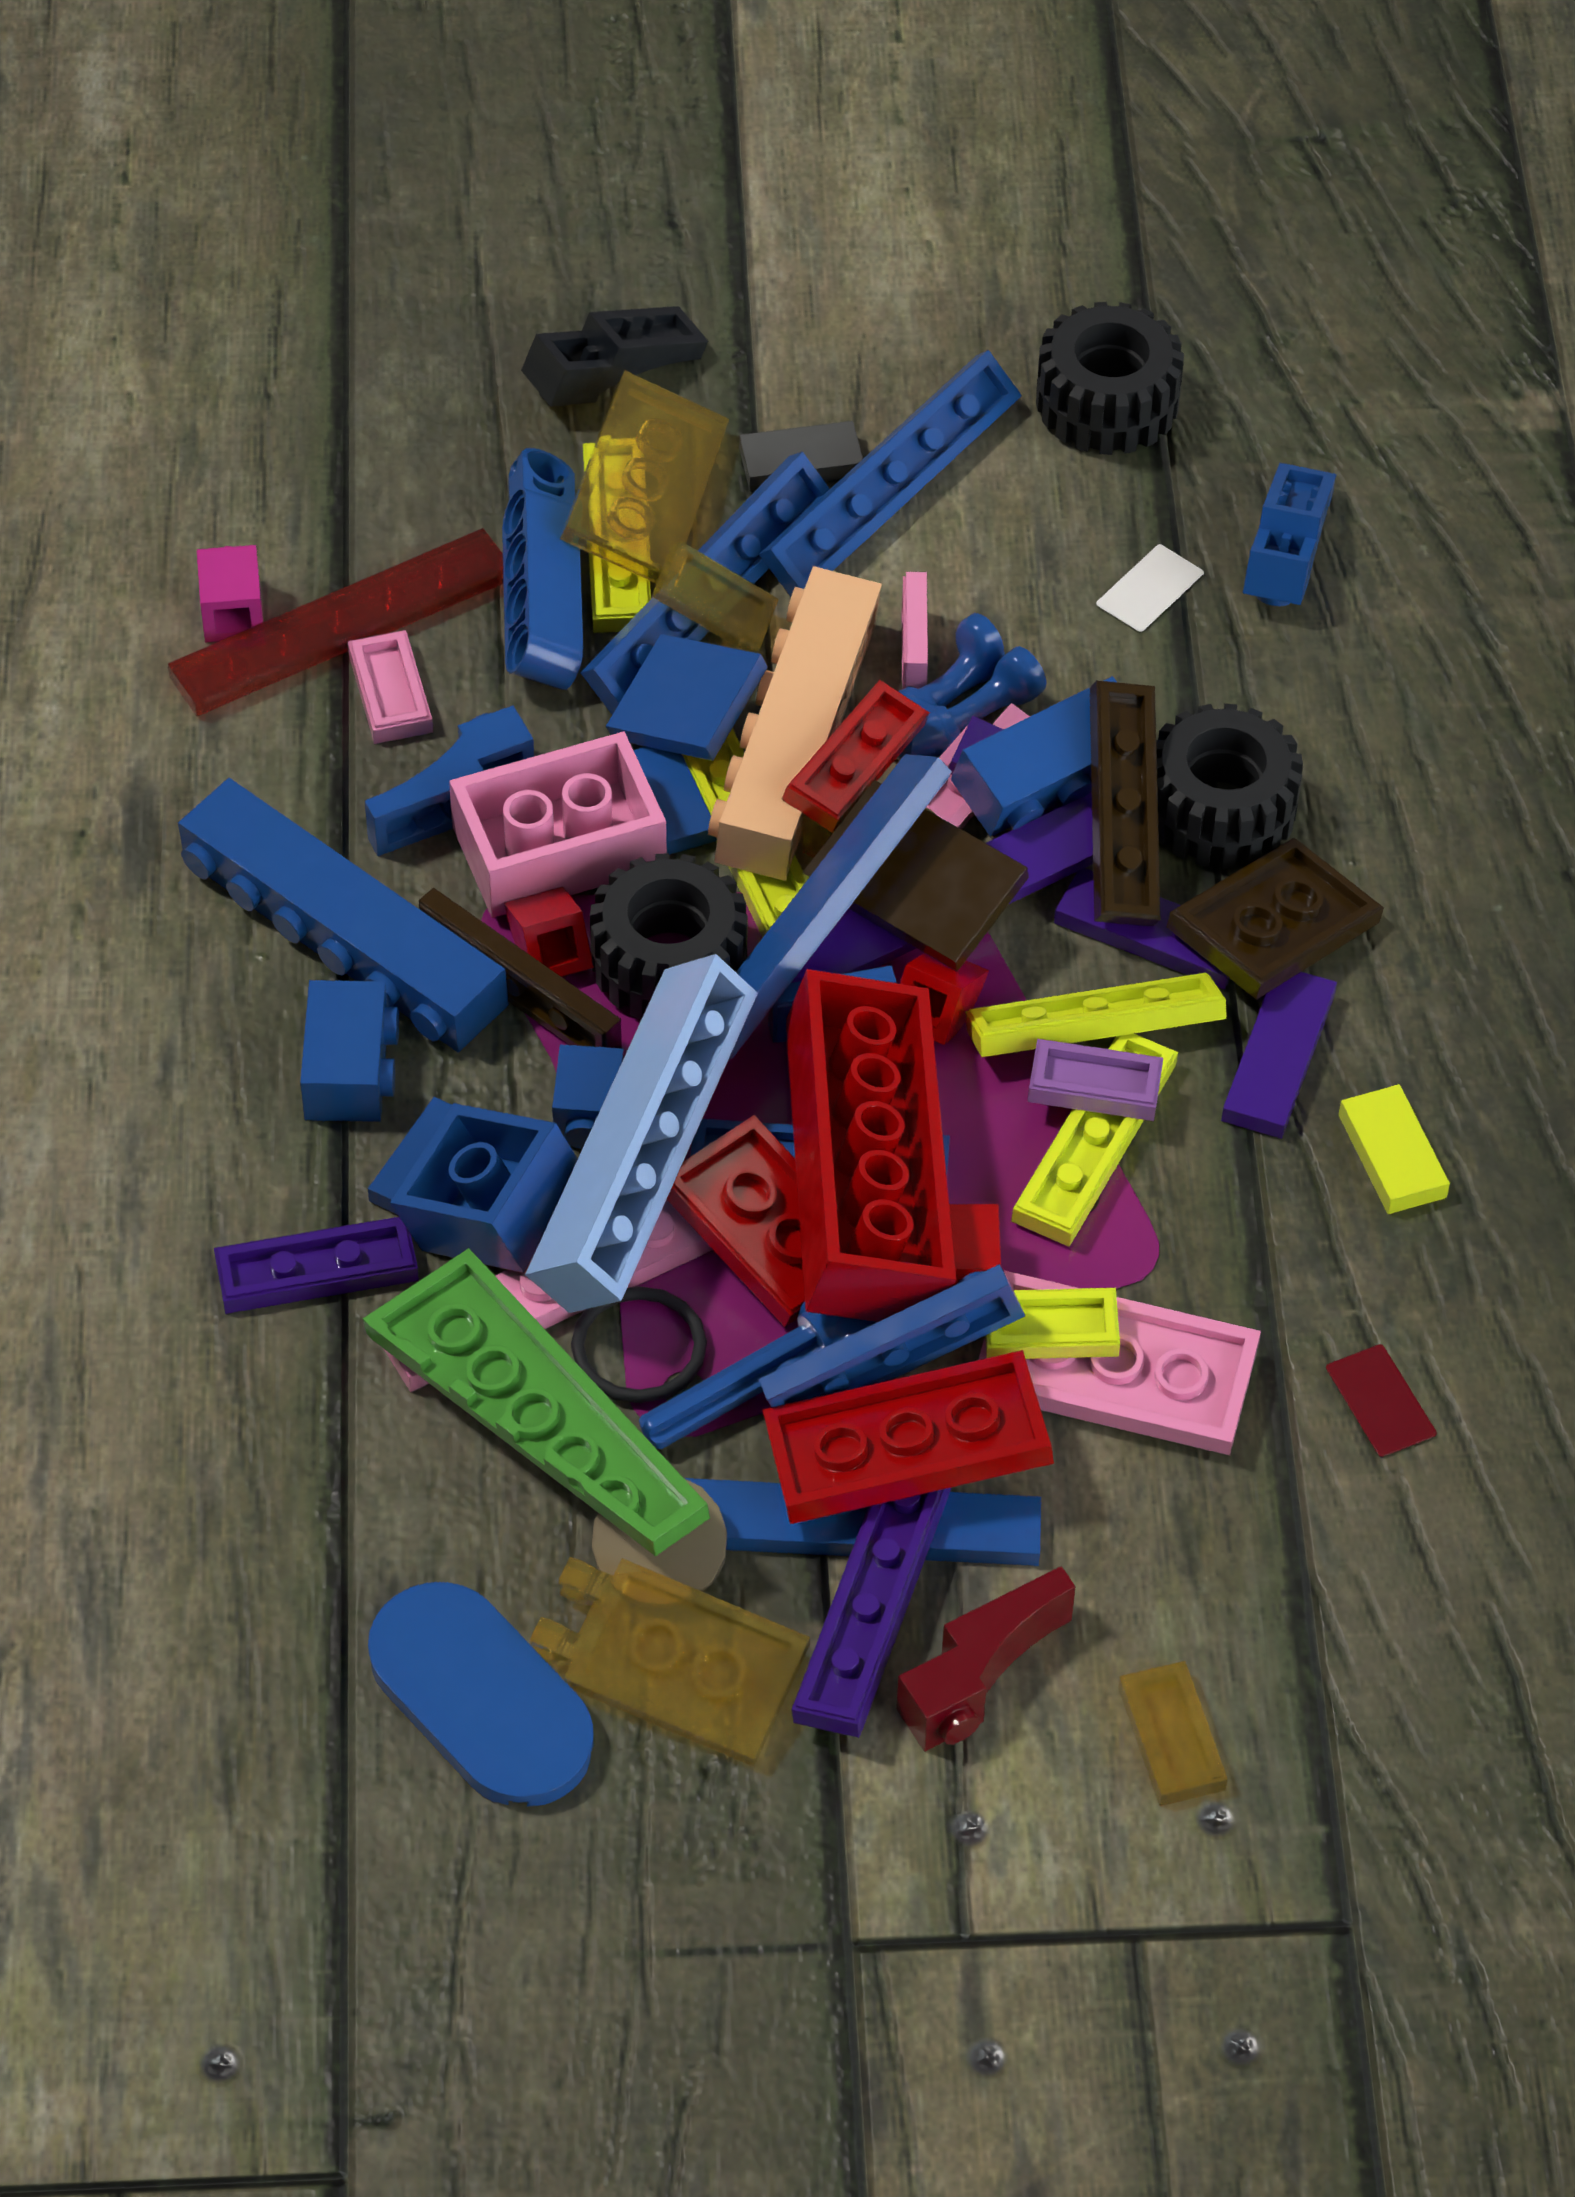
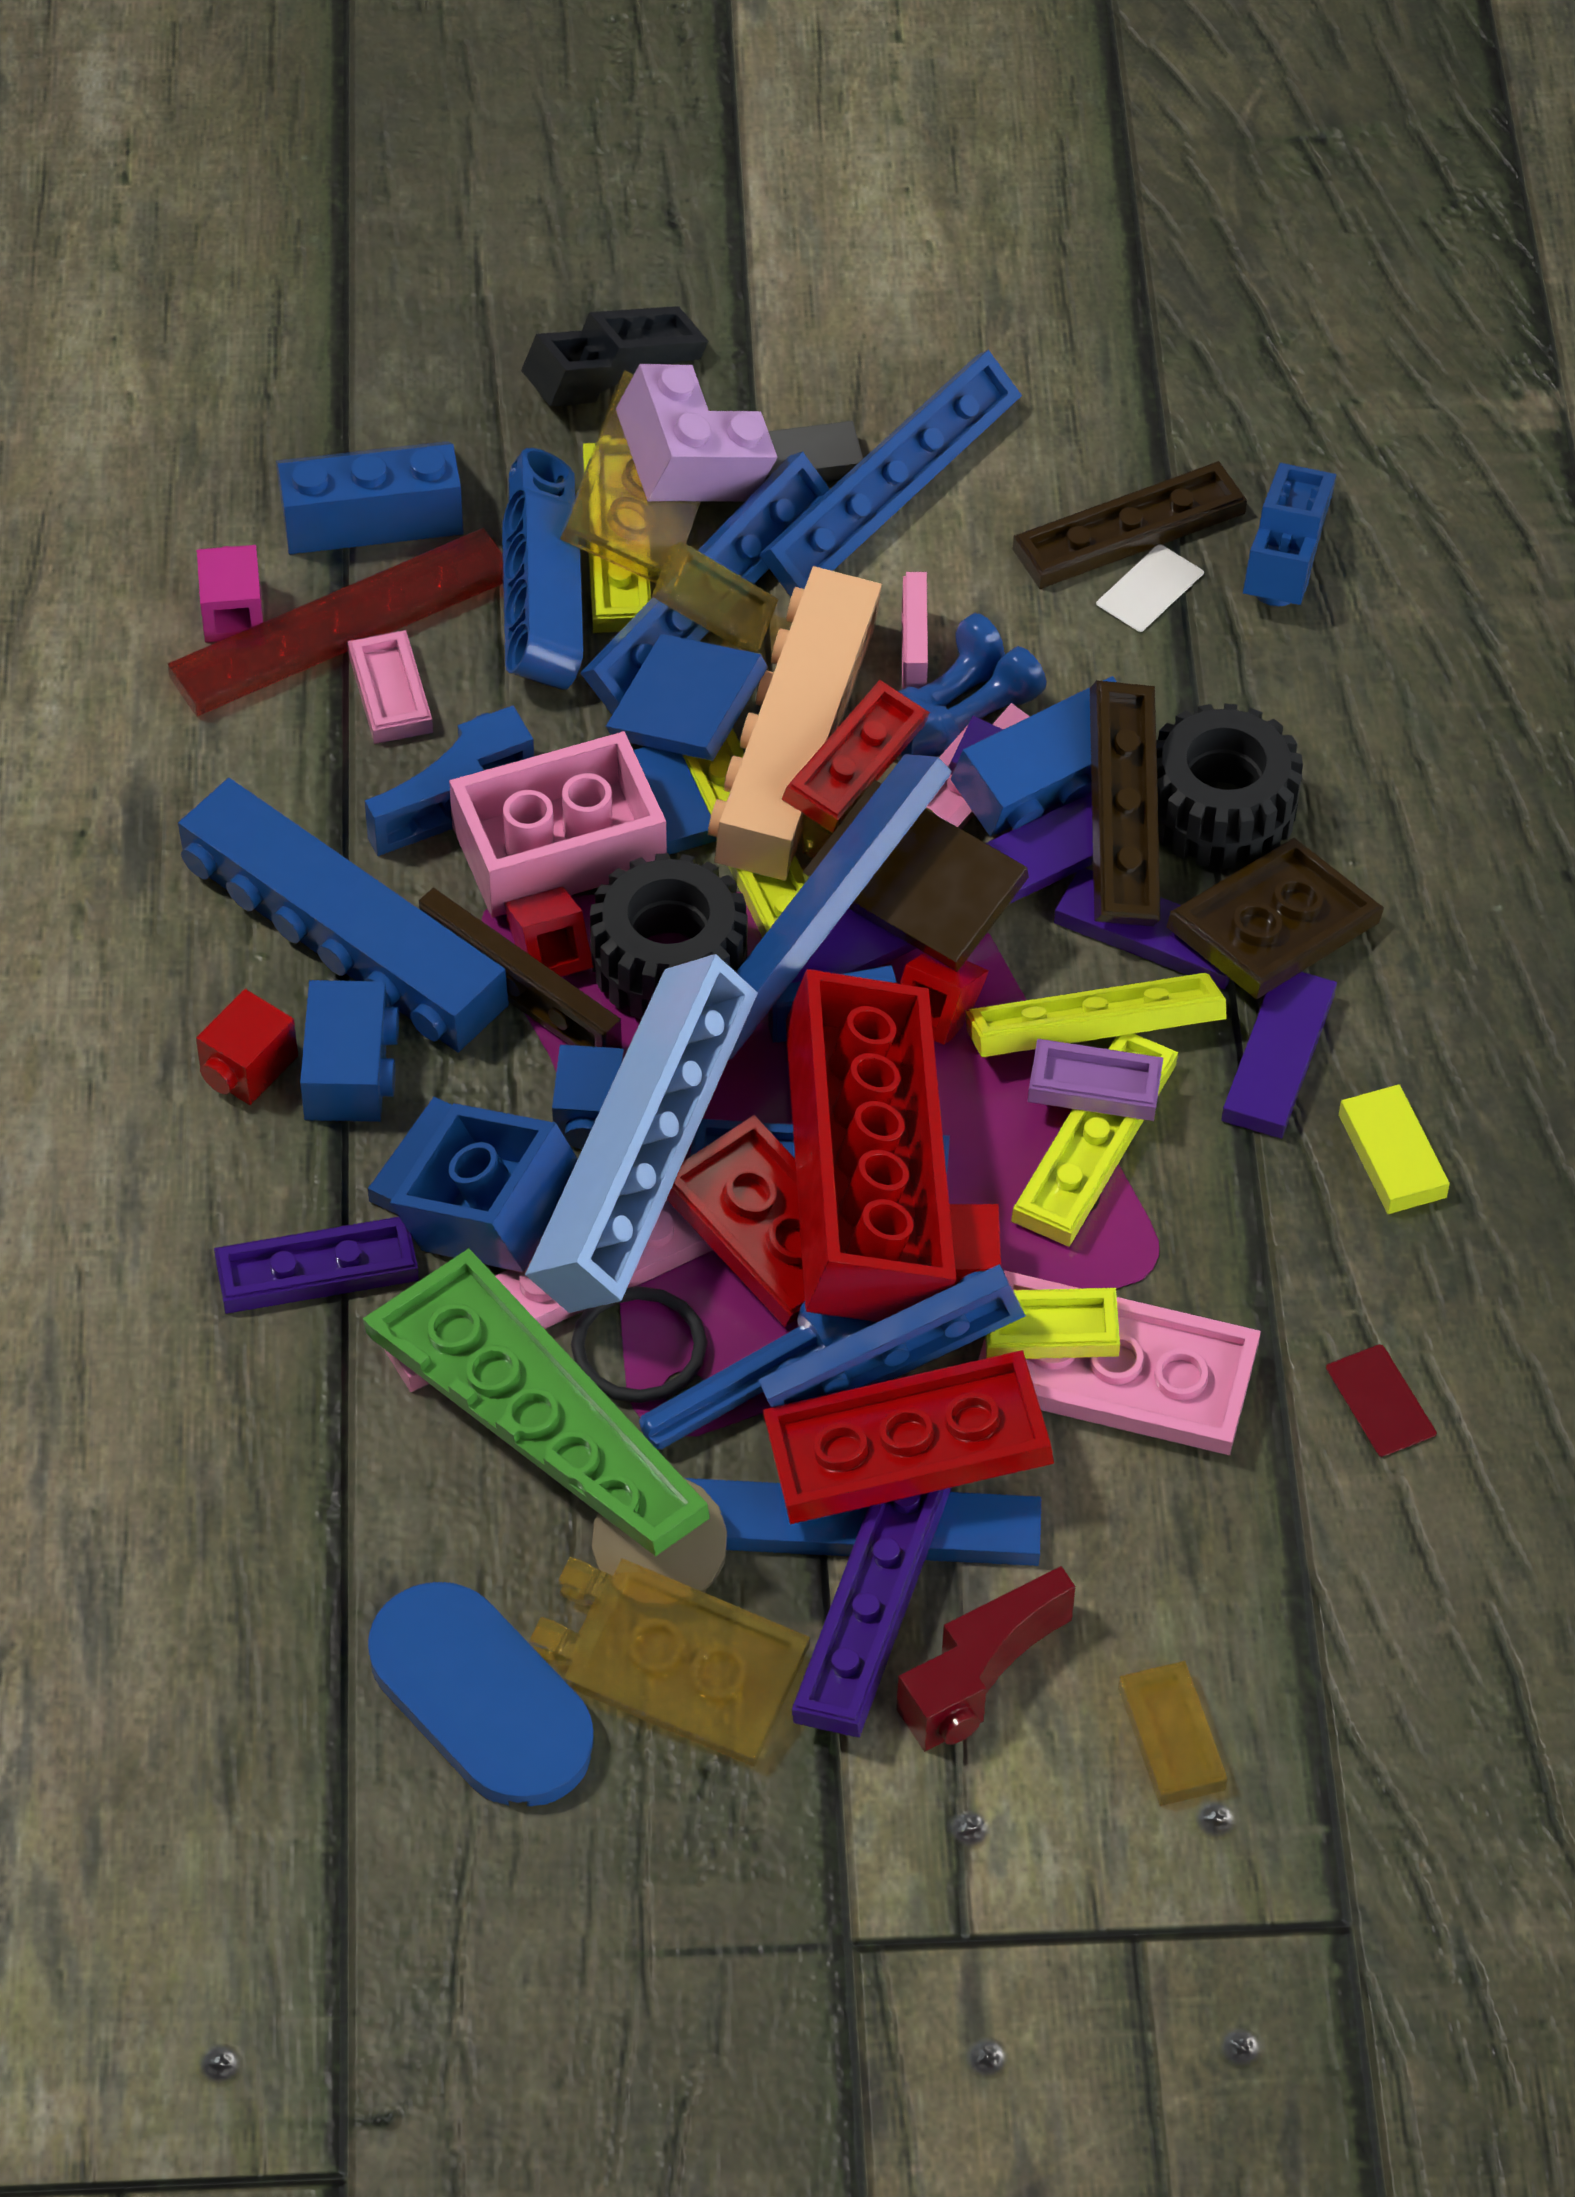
black tyre [1036,302,1184,455] -> none
none -> red brick [196,989,298,1105]
none -> blue slope [276,441,464,555]
none -> lavender brick [616,364,778,502]
none -> dark brown tile [1013,461,1247,589]

